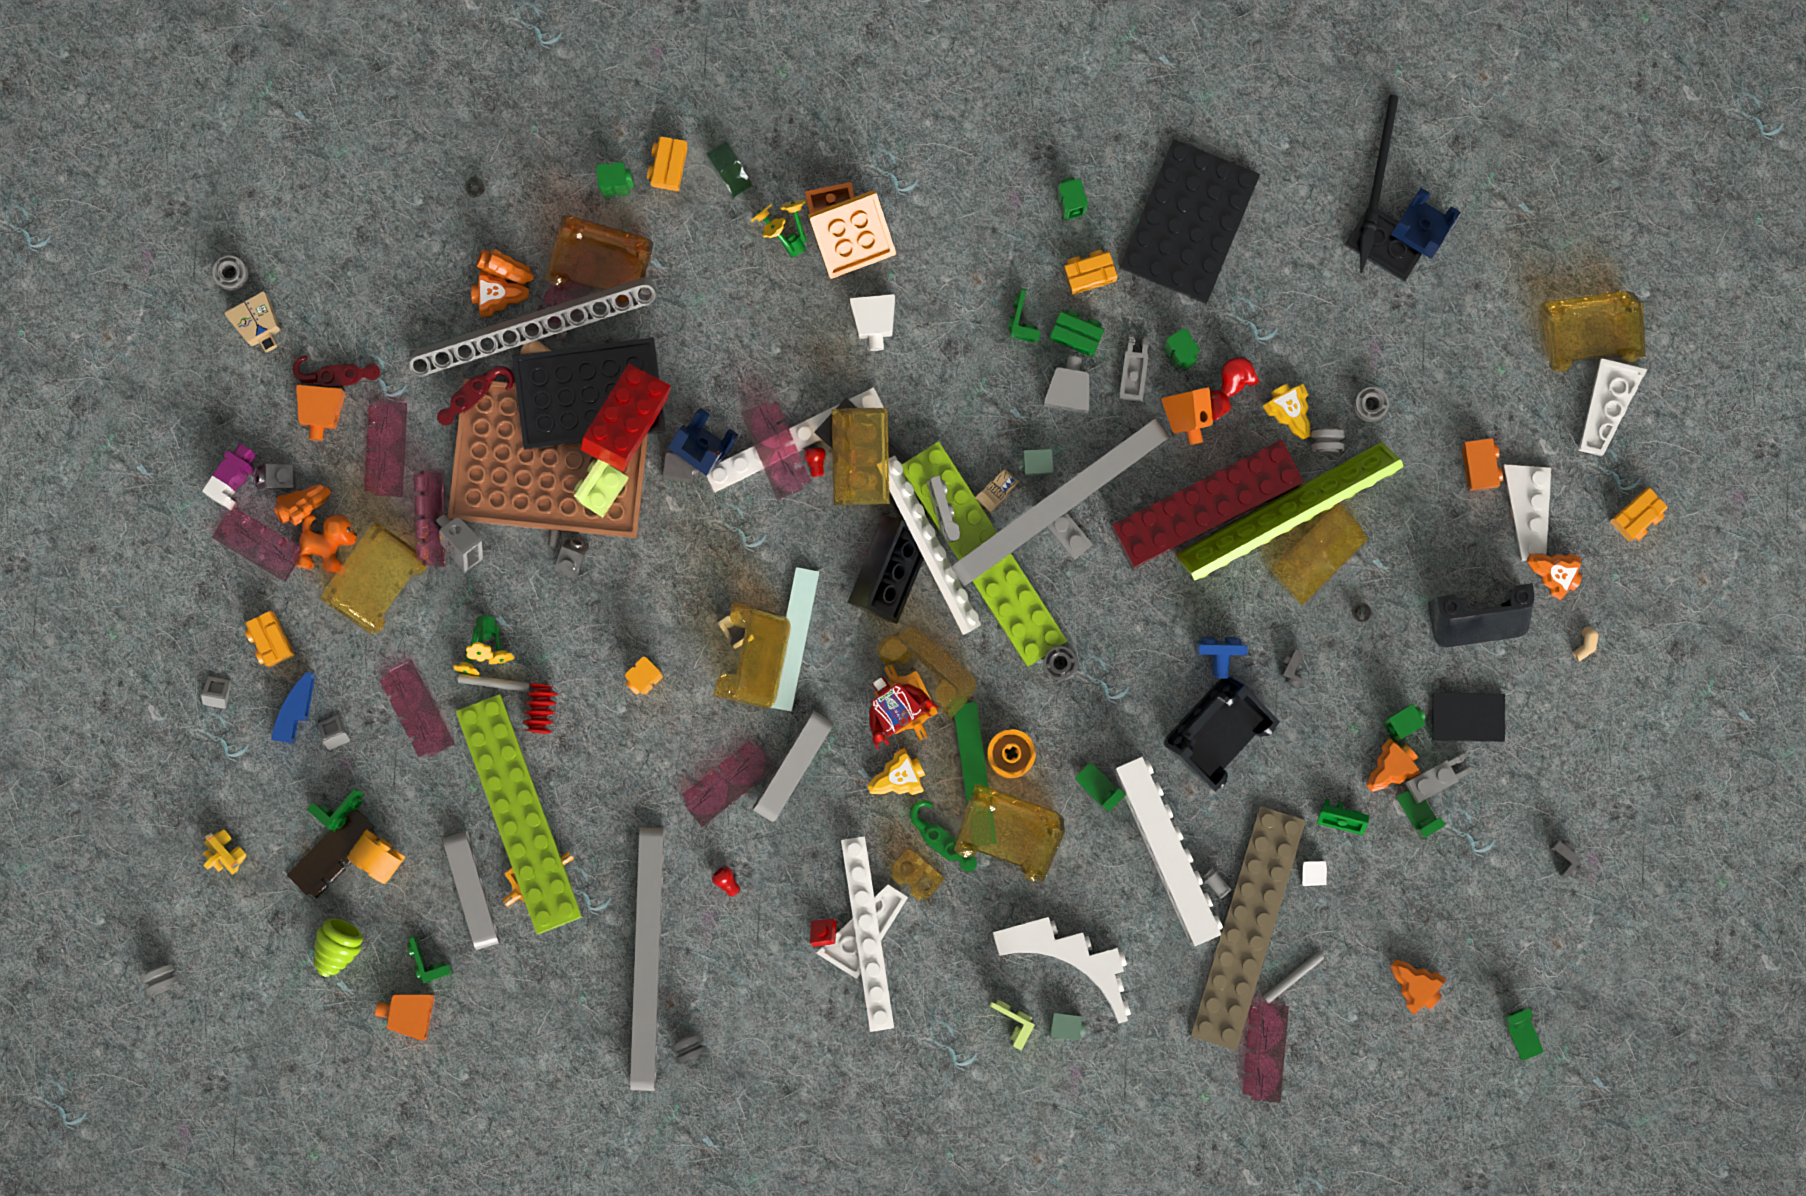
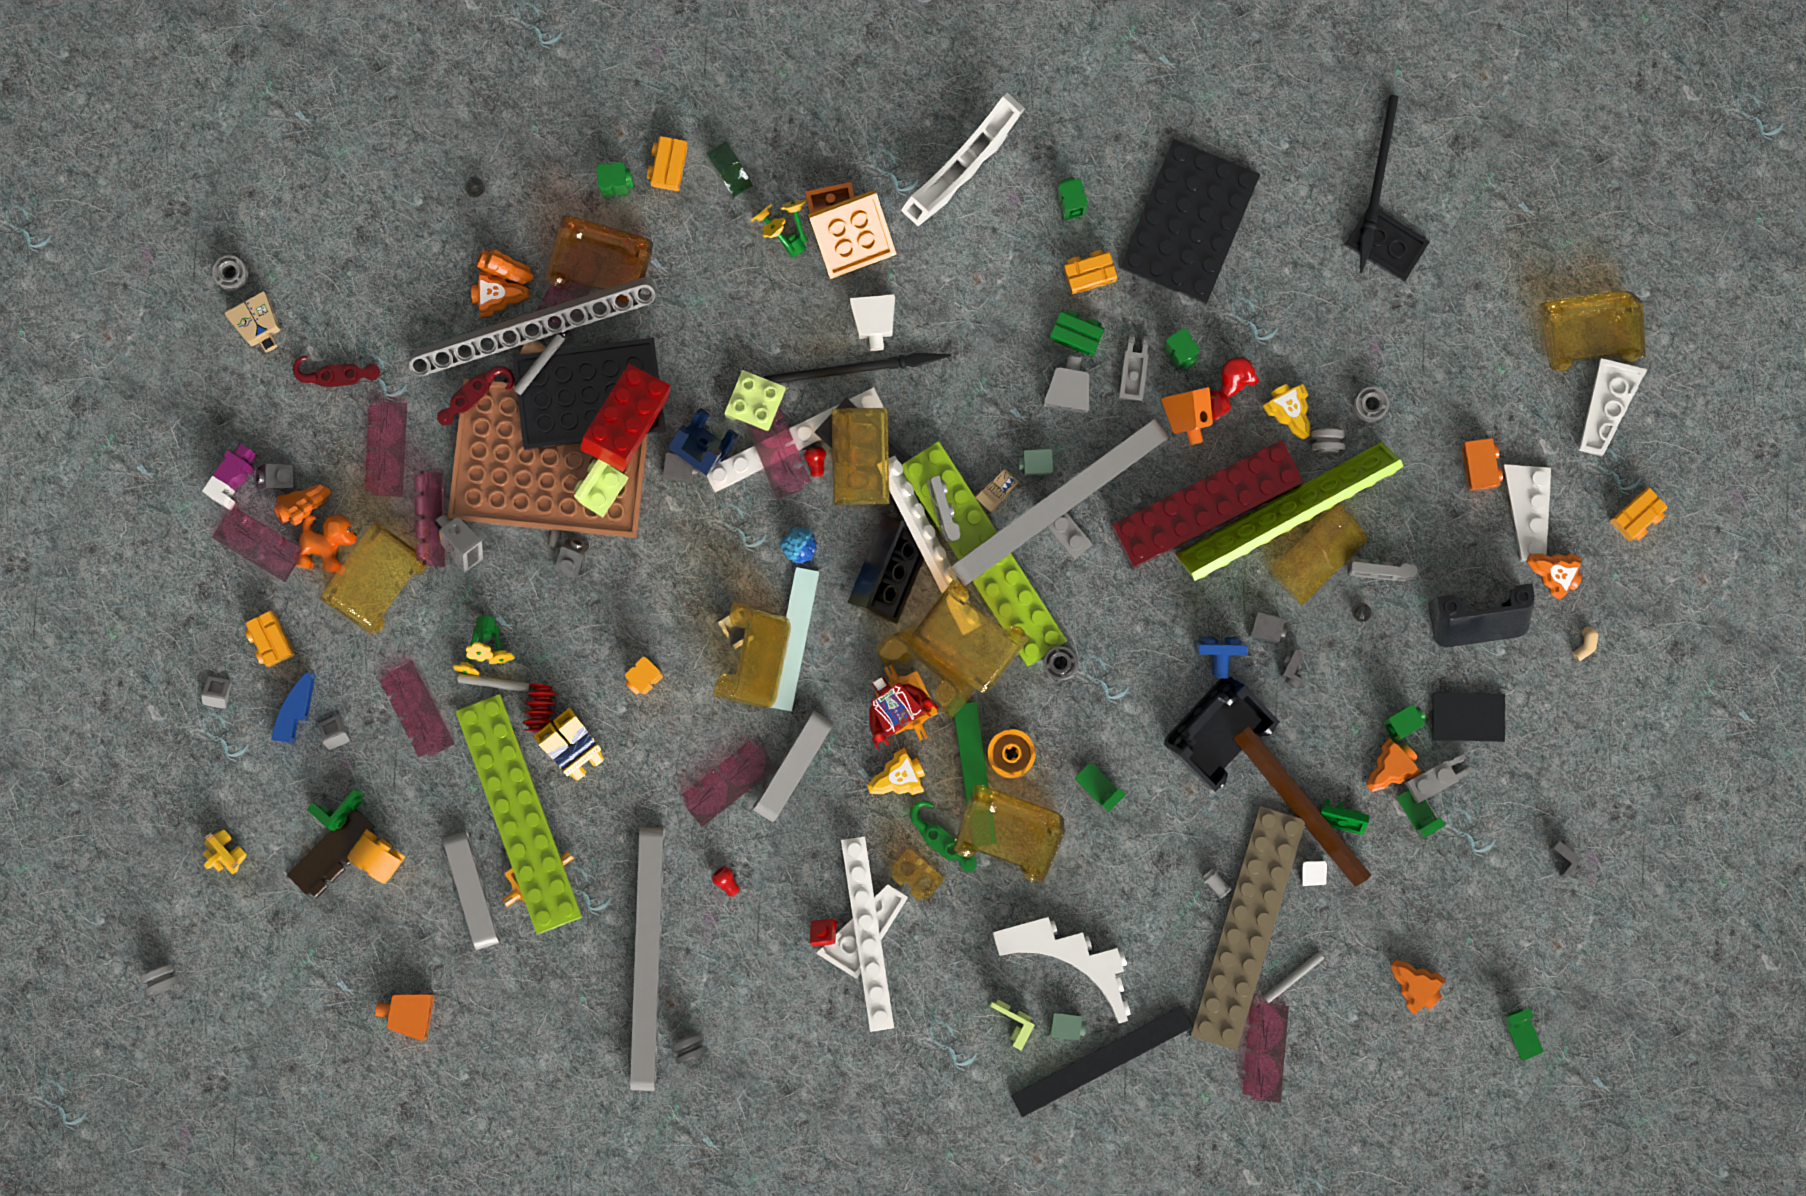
orange torso [296,385,345,441] -> none
lime piece [313,918,363,977] -> none
green bracket [407,936,454,983] -> none
green bracket [1007,288,1041,344] -> none
white brick [1113,757,1223,946] -> none
dark blue panel [1391,188,1461,259] -> none
none -> light grey bar [513,334,565,395]
none -> hips [534,708,604,781]
none -> yellowish green bracket [724,370,786,431]
none -> black piece [764,353,951,383]
none -> dark azure piece [780,526,817,563]
none -> white arch [901,93,1025,226]
none -> clear yellow windscreen [912,580,1029,693]
none -> black tile [1011,1006,1193,1118]
none -> reddish brown tile [1233,726,1372,887]
none -> flat silver brick [1249,612,1288,644]
none -> light grey hinge [1348,559,1418,582]

